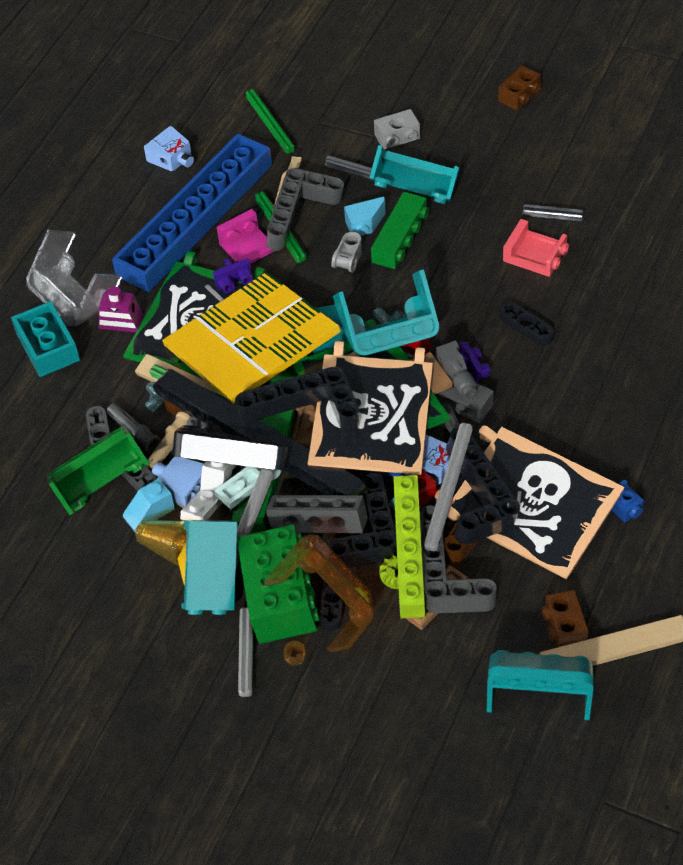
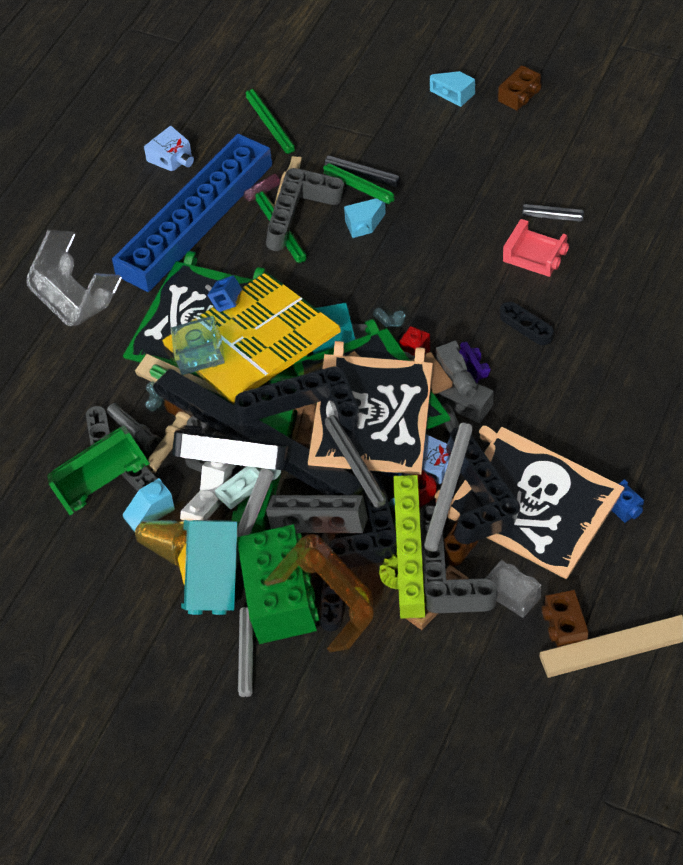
teal brick [11,301,80,377] -> none
magenta torso [99,286,144,332] -> none
light blue torso [152,456,204,508] -> none
dark purple hips [212,258,253,293] -> none
dark pink bracket [217,209,274,264] -> none
clear orange bush [283,641,306,666] -> none
light grey piece [331,232,362,273] -> none
teal windscreen [333,269,439,356] -> none
teal windscreen [370,145,459,204] -> none
green brick [371,192,429,269] -> none
light grey brick [374,109,420,149] -> none
teal windscreen [487,650,594,720] -> none
none -> clear light blue brick [171,315,225,375]
none -> blue brick [207,275,242,312]
none -> clear pink axle [244,174,280,202]
none -> green axle [323,163,395,204]
none -> dark grey axle [325,415,386,508]
none -> medium azure slope [430,71,475,107]
none -> clear piece [485,560,541,618]

